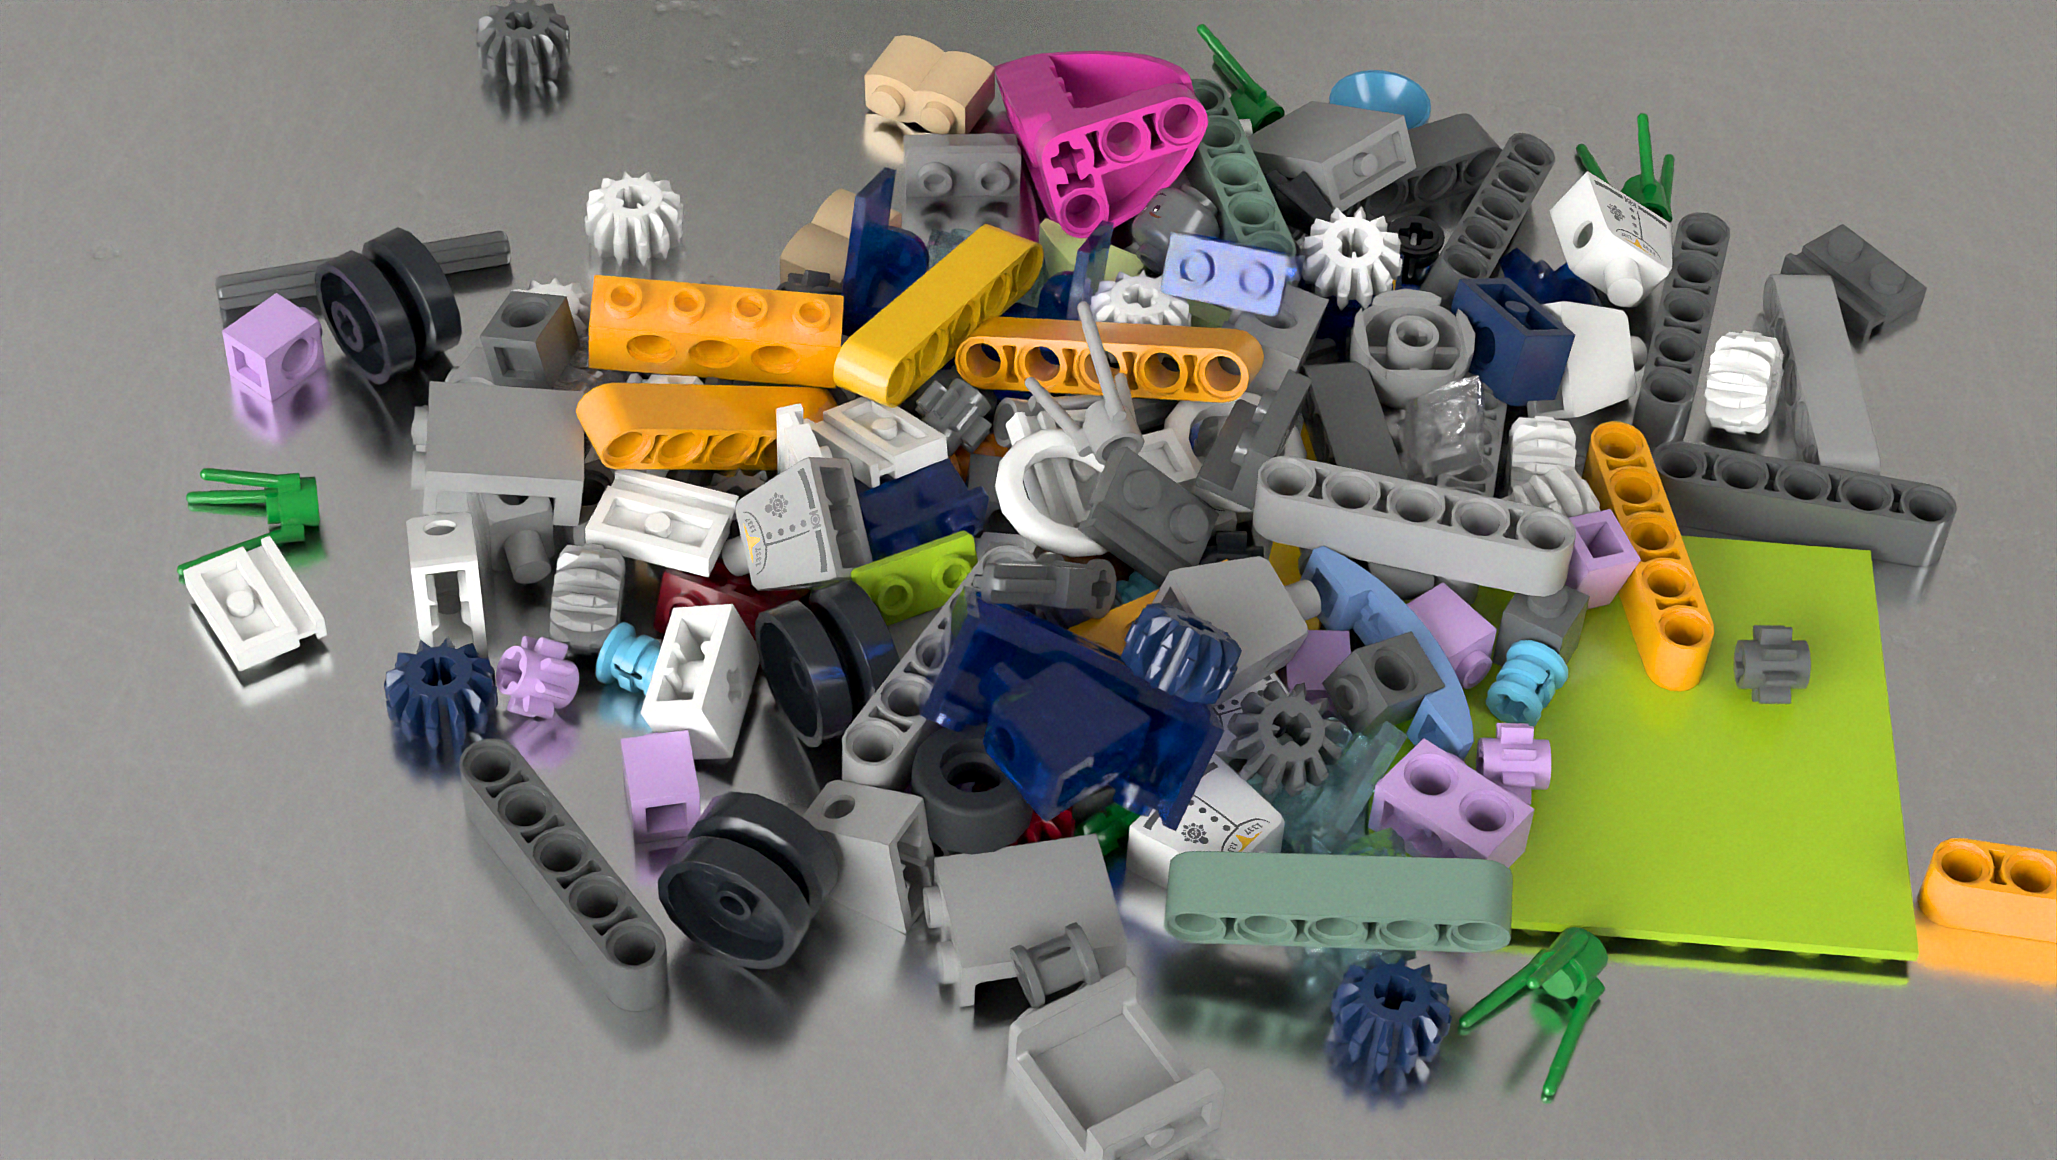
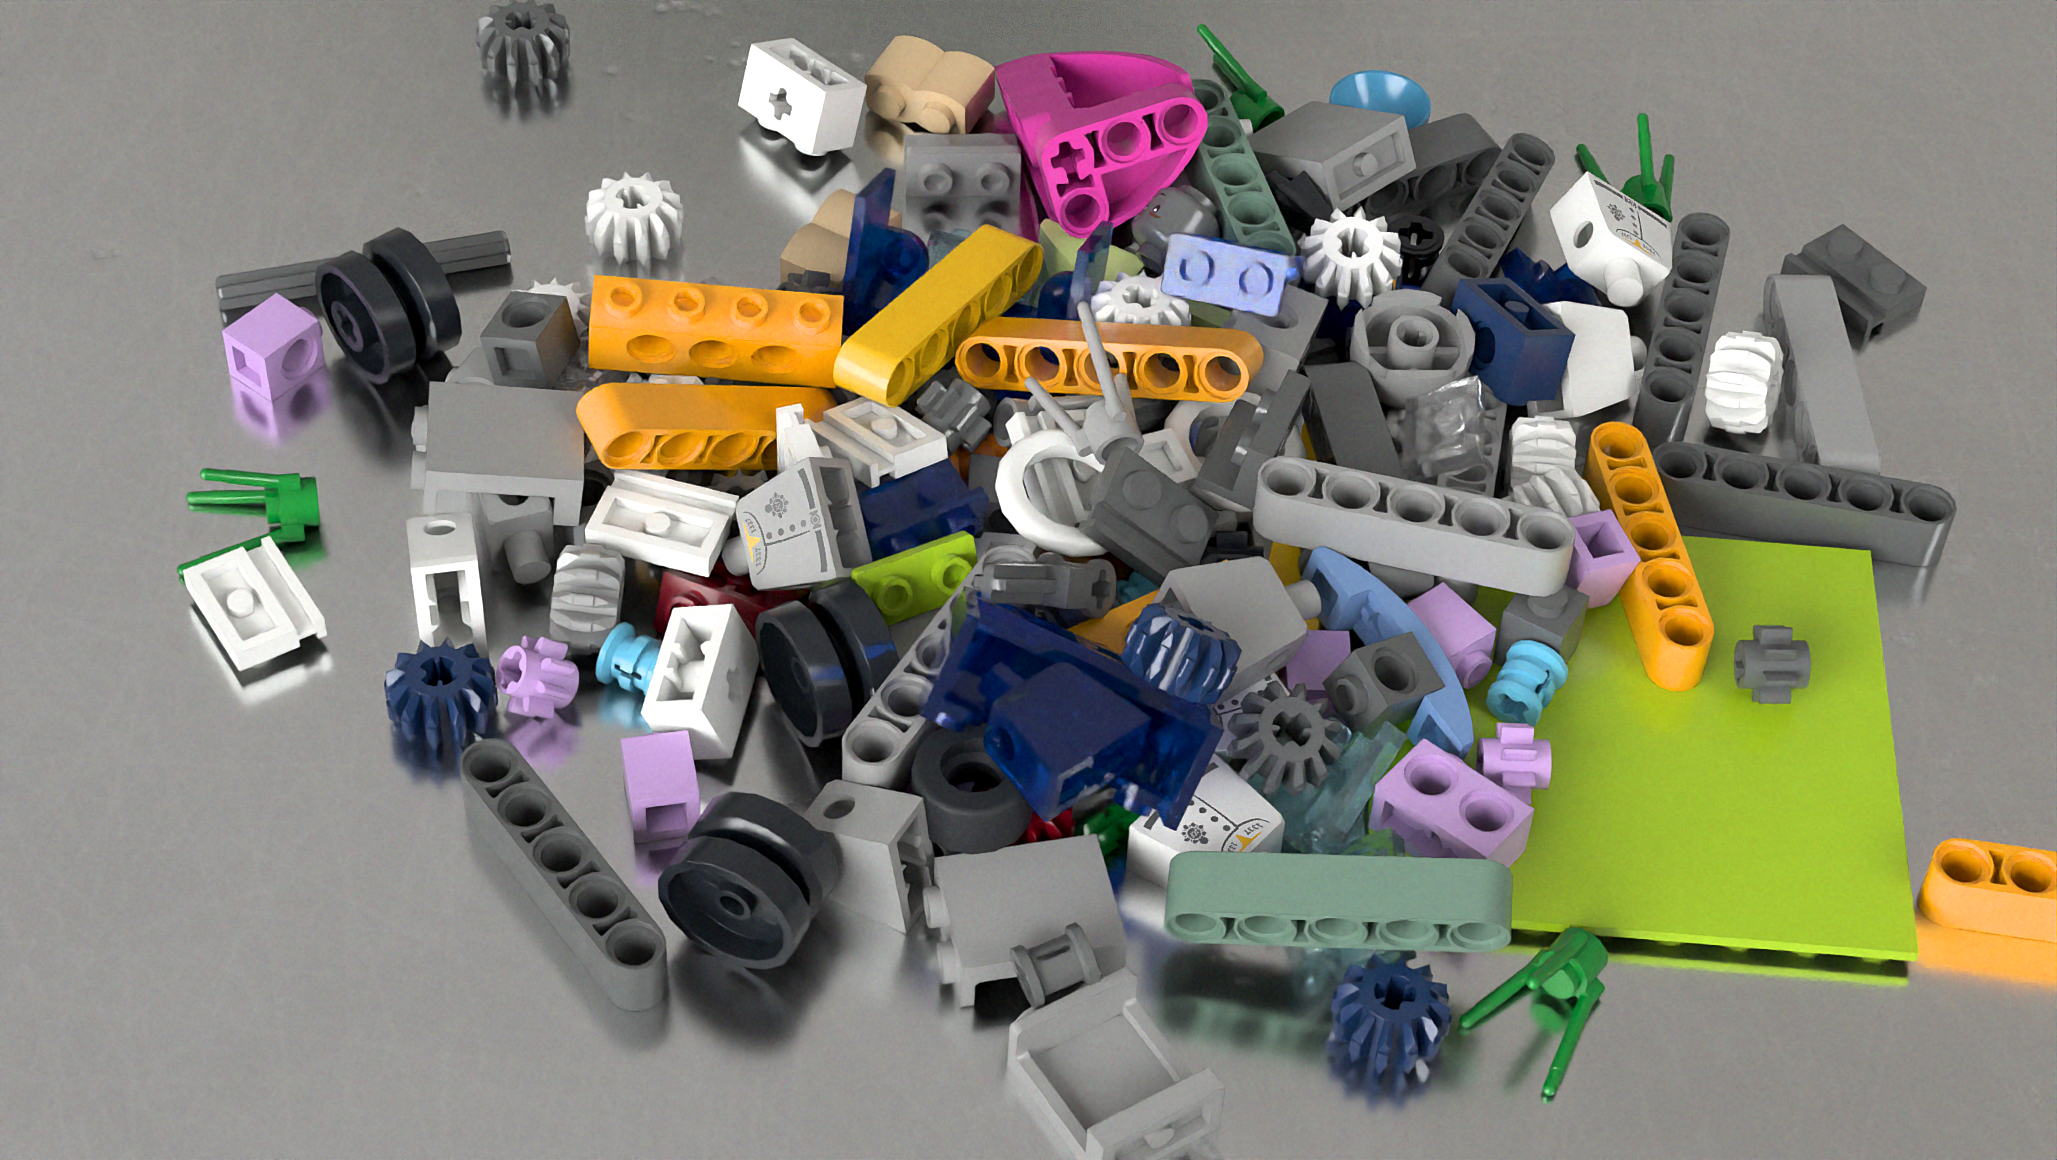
none -> white brick [738,38,867,156]

